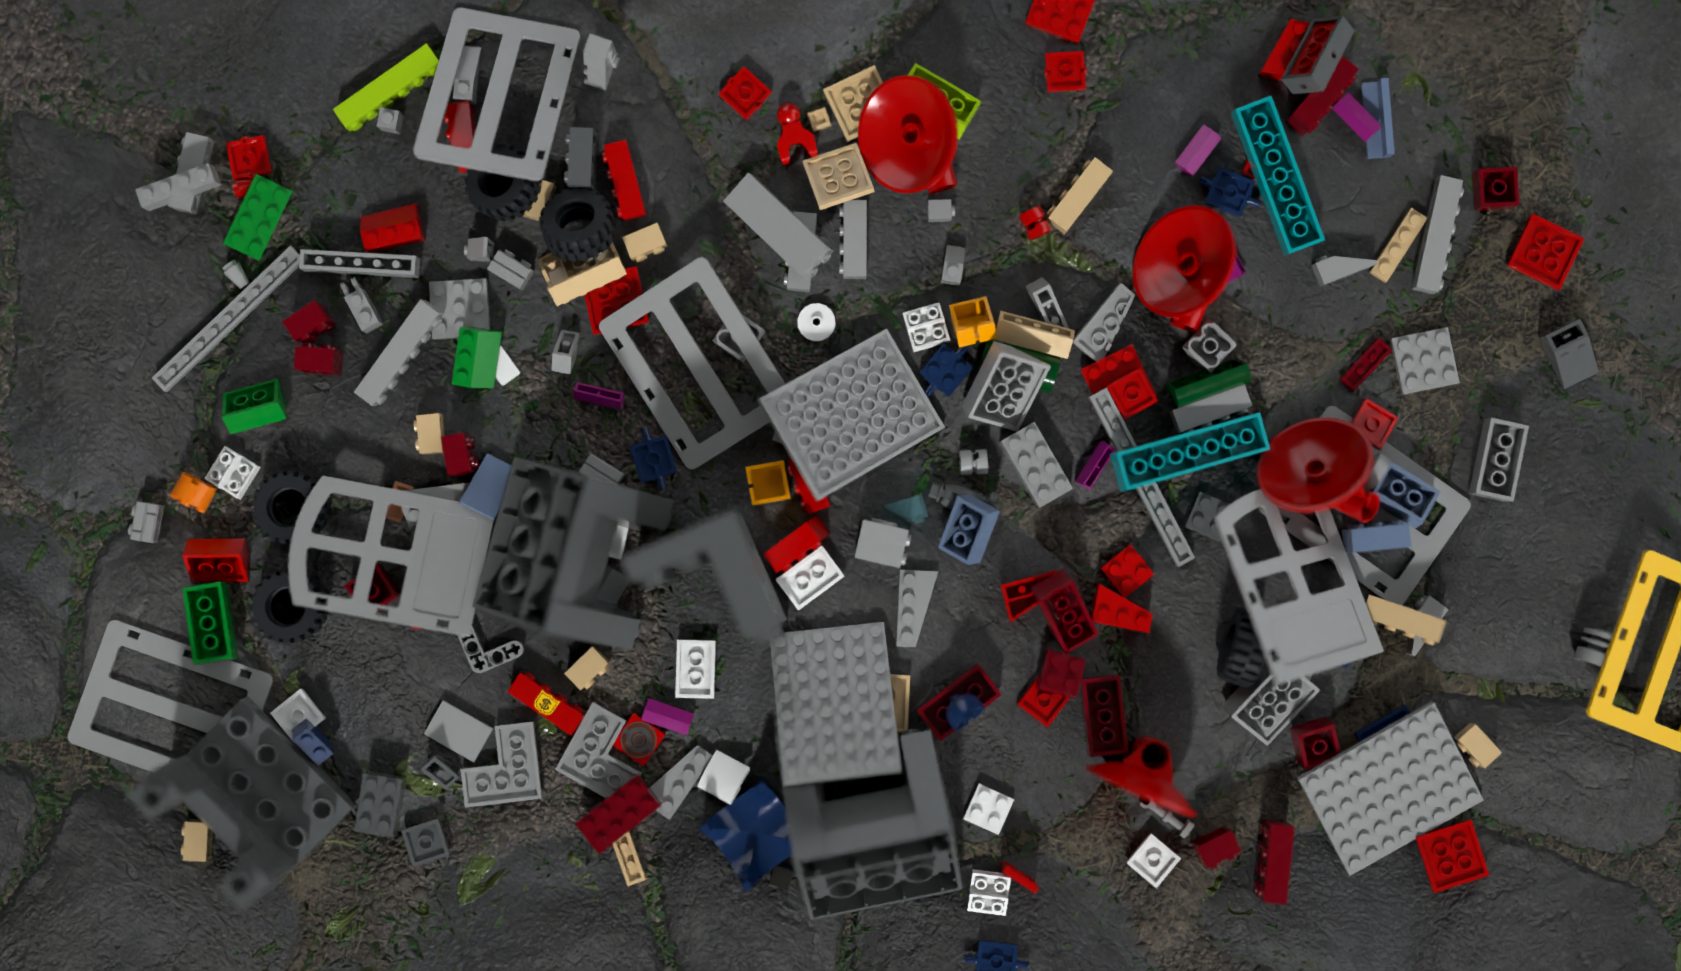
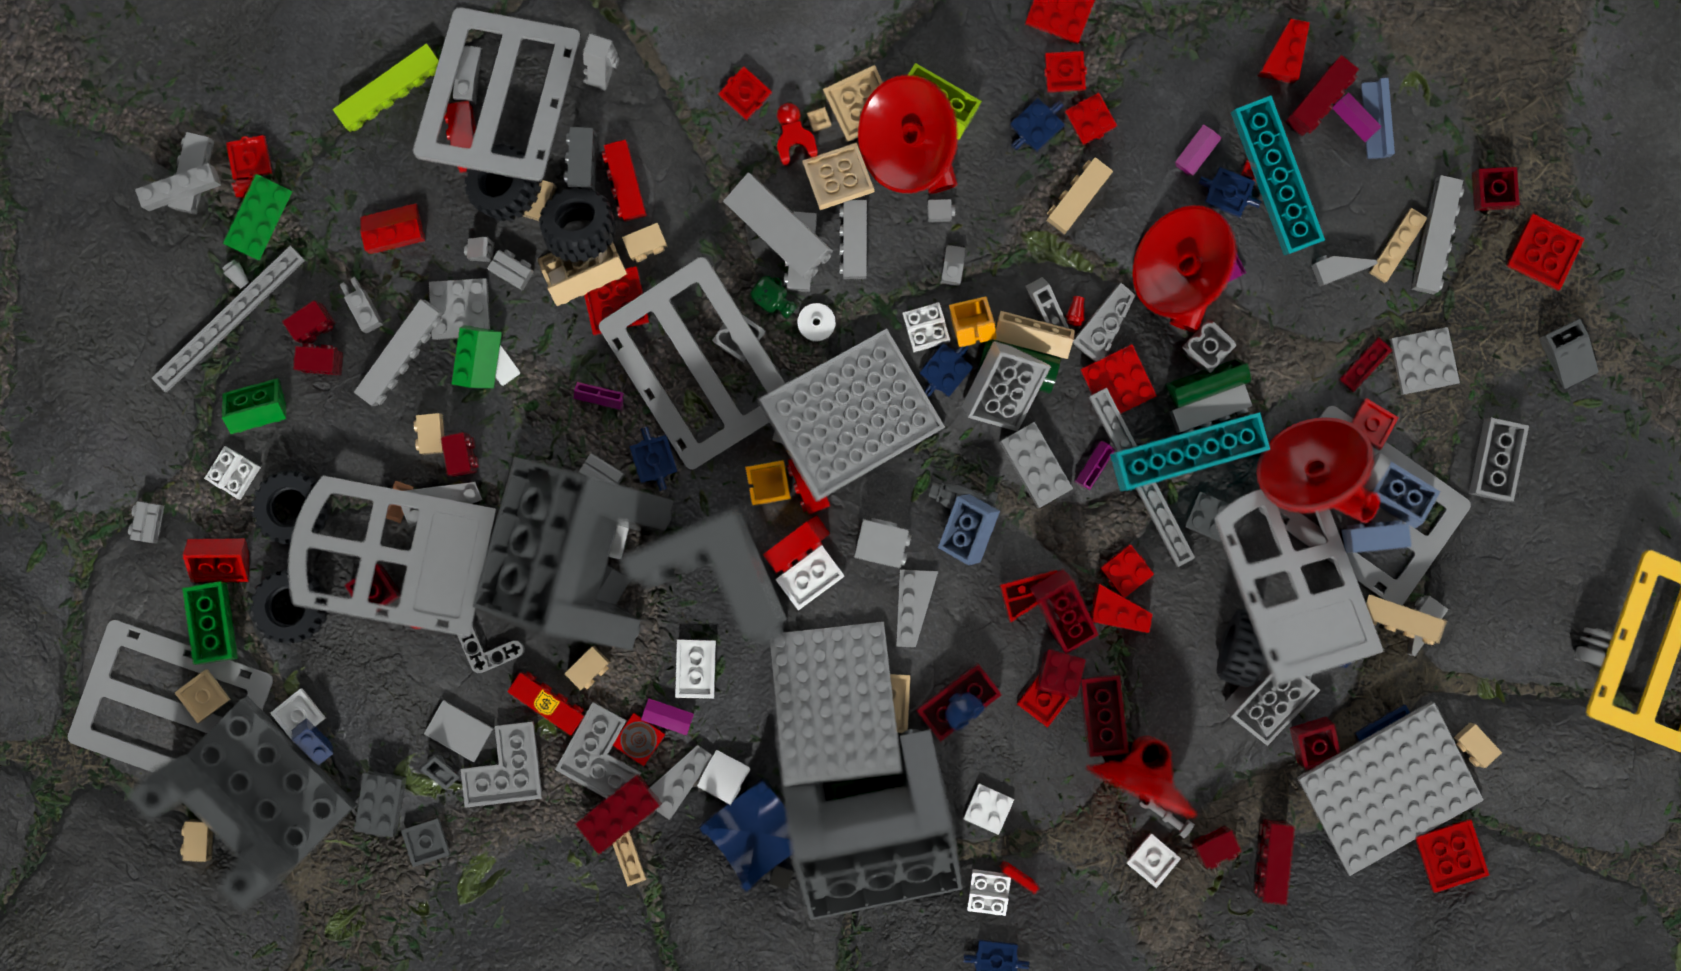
orange brick [170,472,217,513] -> none
light grey brick [299,249,420,278] -> none
light grey brick [377,107,404,134] -> none
sand blue tile [460,454,512,520] -> none
light grey slope [552,330,580,374] -> none
clear light blue slope [884,494,928,525] -> none
light grey wheel [959,449,988,475] -> none
red wheel [1018,206,1052,241] -> none
red plate [1105,367,1158,420] -> none
dark grey brick [1281,16,1355,94] -> none
none -> tan plate [175,669,231,724]
none -> dark green piece [750,275,797,318]
none -> dark blue plate [1010,98,1065,152]
none -> red plate [1065,93,1117,145]
none -> red cone [1066,296,1085,326]

